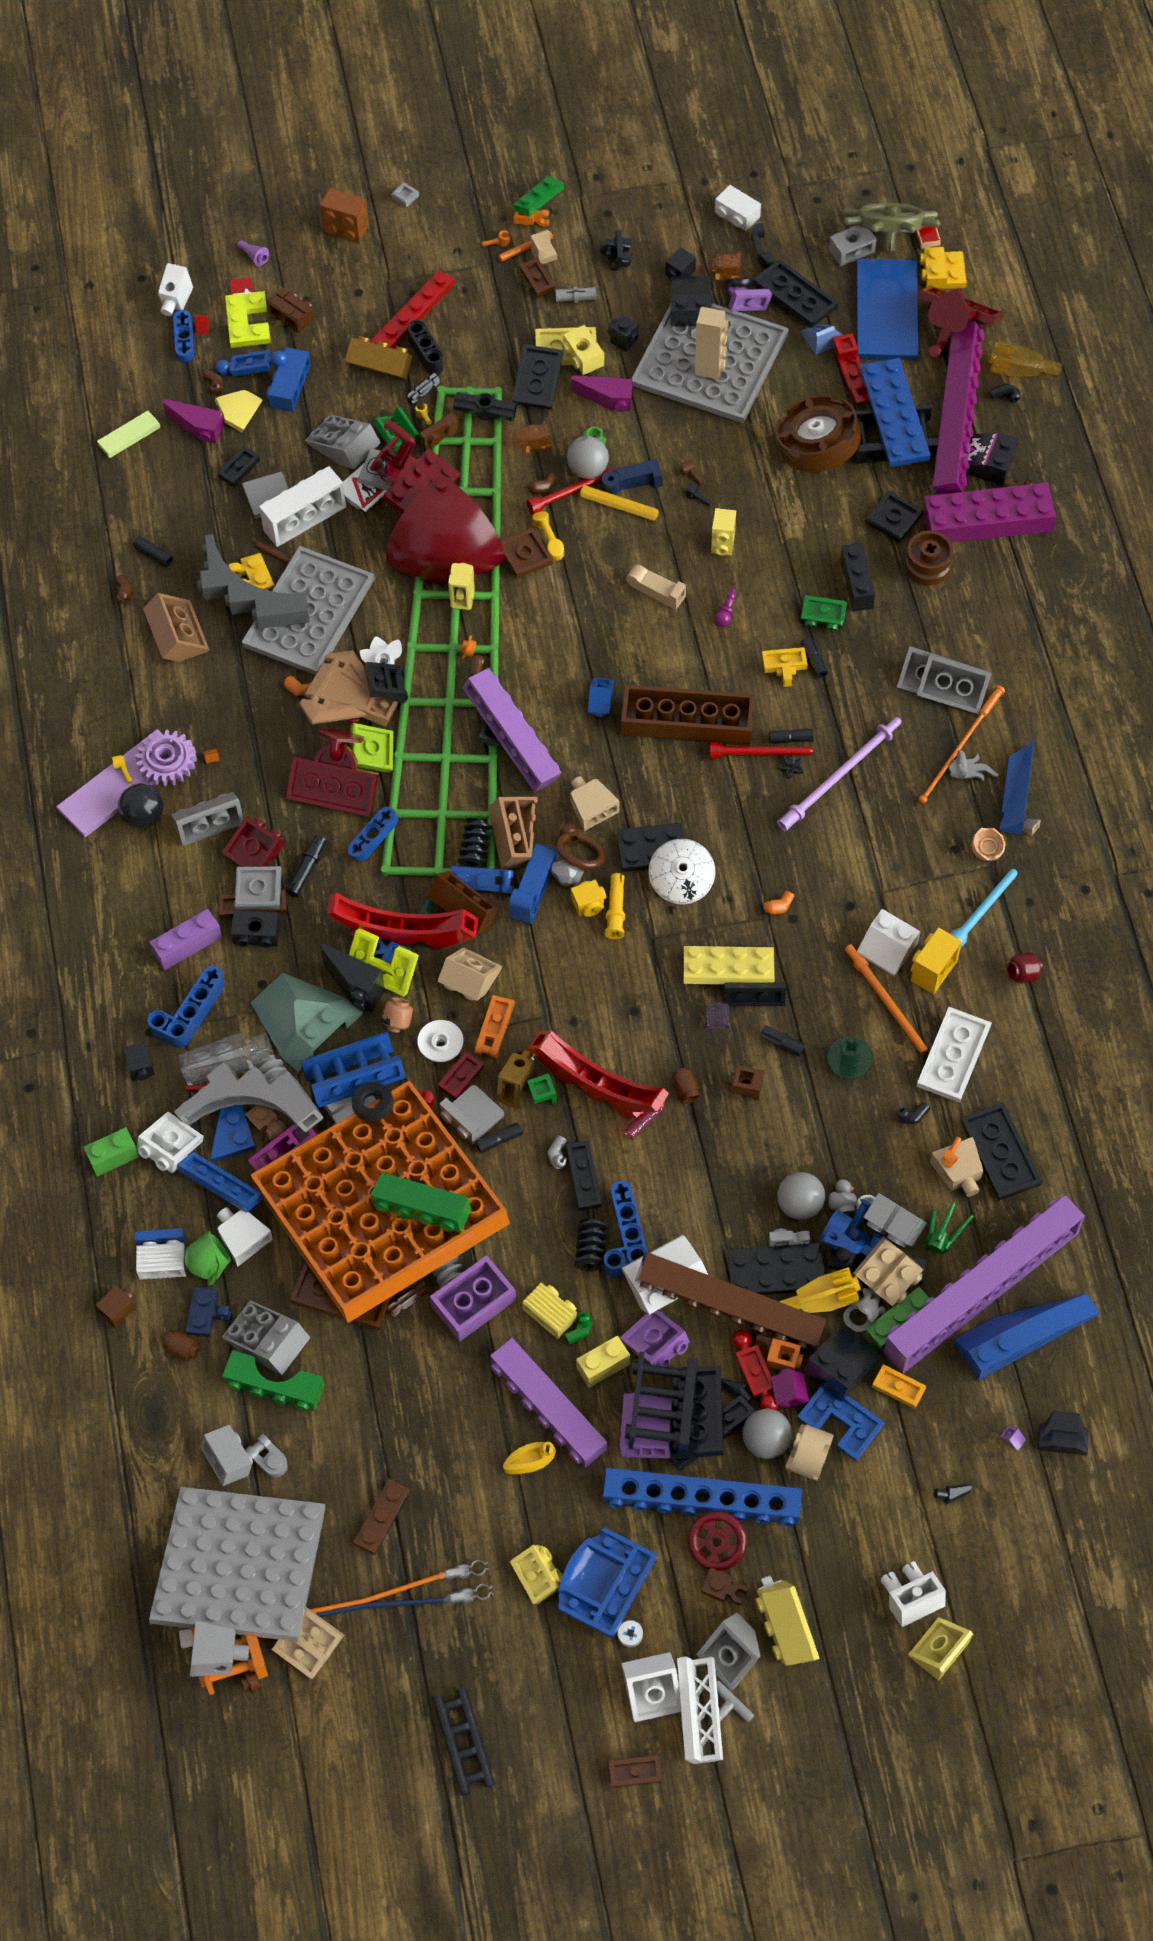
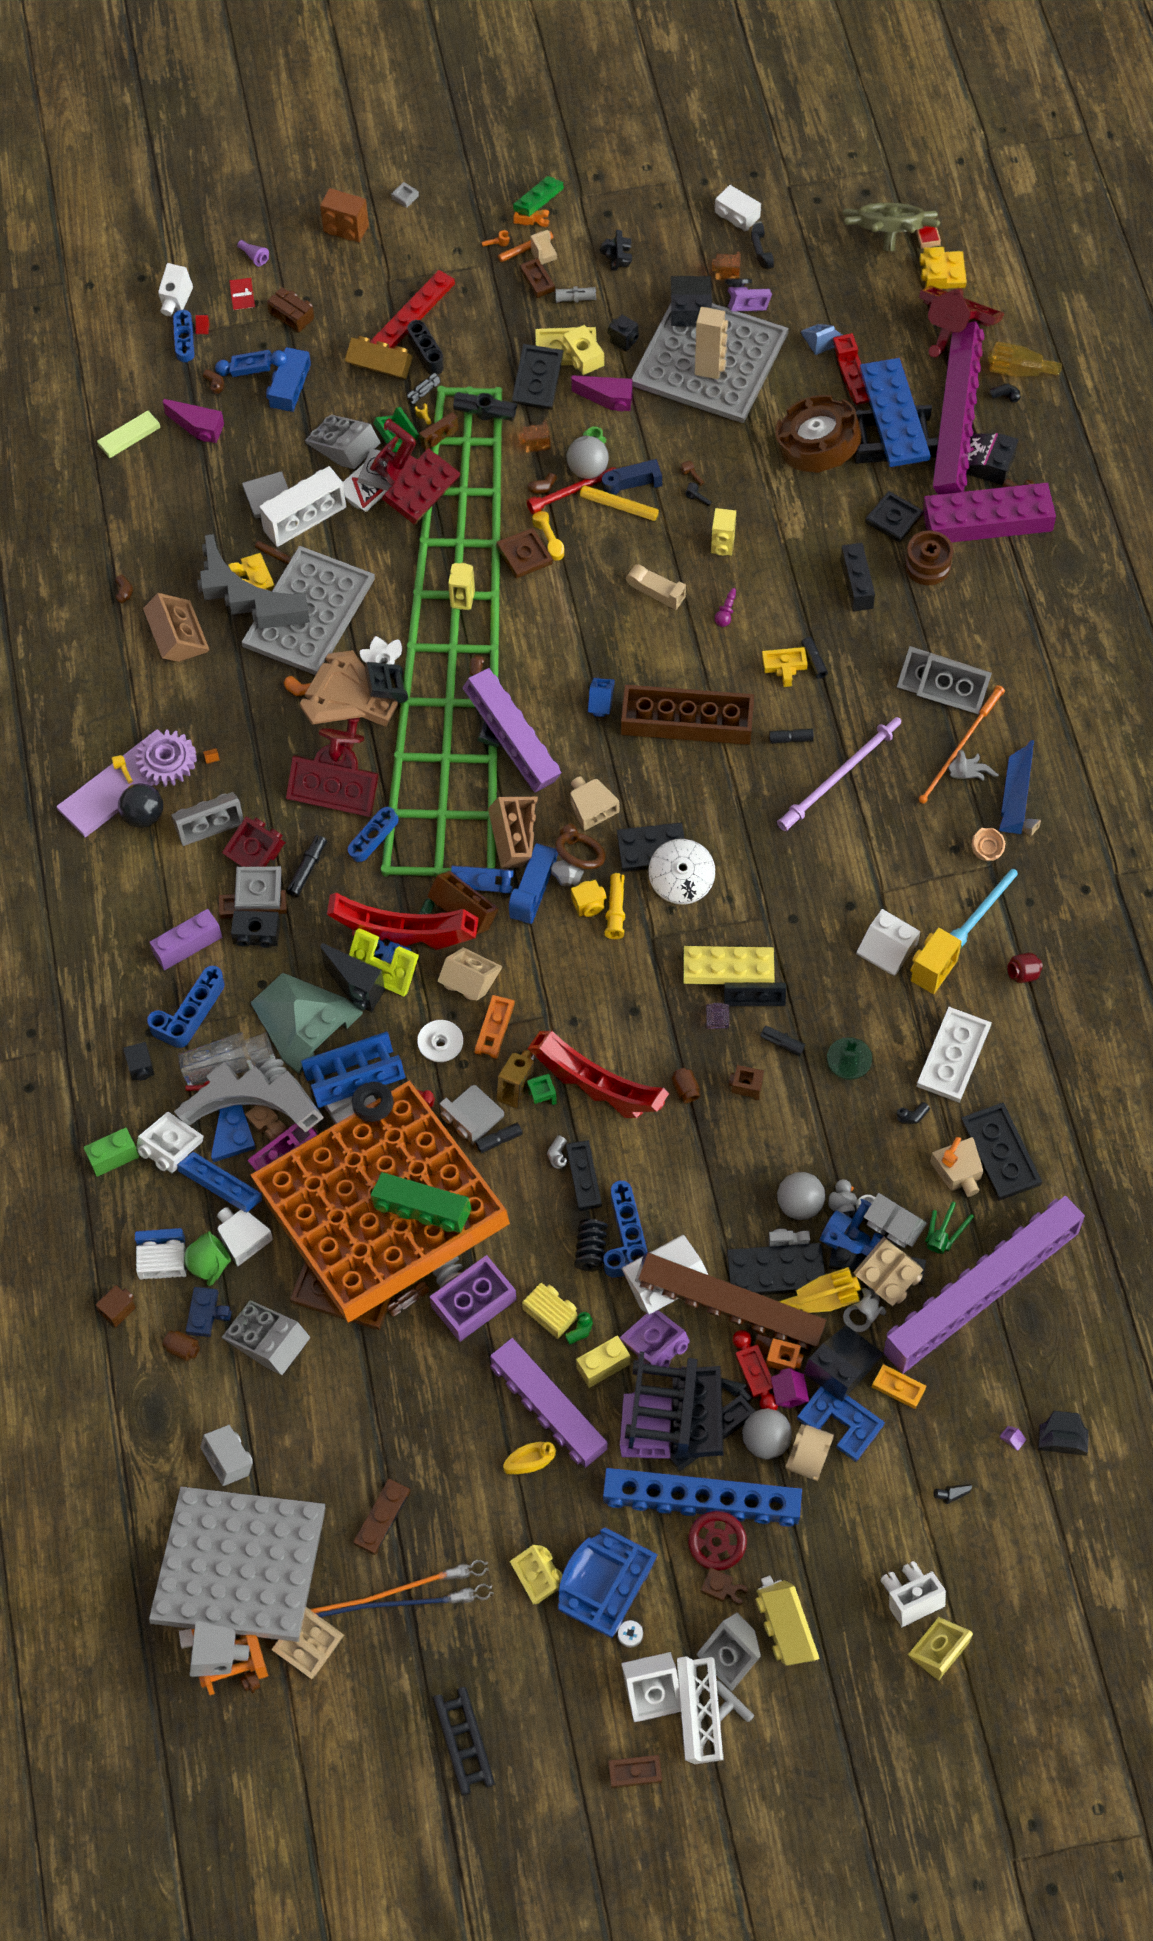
black piece [133,536,173,567] -> none
light yellow slope [215,390,263,433] -> none
black plate [217,446,261,487] -> none
green arch [222,1350,325,1411] -> none
neon yellow plate [225,291,271,348] -> none
light grey plate [245,1434,288,1478] -> none
lime plate [350,723,393,773] -> none
nougat head [381,997,413,1033] -> none
dark red brick [386,474,505,582] -> none
dark red plate [438,1051,484,1100] -> none
black piece [458,818,492,867] -> none
orange plate [460,635,477,660] -> none
clear pink piece [623,1106,665,1140] -> none
black brick [665,247,696,279] -> none
red piece [709,742,814,759] -> none
black plate [752,259,838,328] -> none
orange arm [763,891,795,915] -> none
black plant [778,755,804,779] -> none
green bracket [800,595,847,630] -> none
light grey brick [829,225,876,266] -> none
orange bar [845,944,928,1054] -> none
blue tile [857,259,918,360] -> none
bright green plate [865,1287,930,1349] -> none
blue wedge [953,1294,1100,1381] -> none

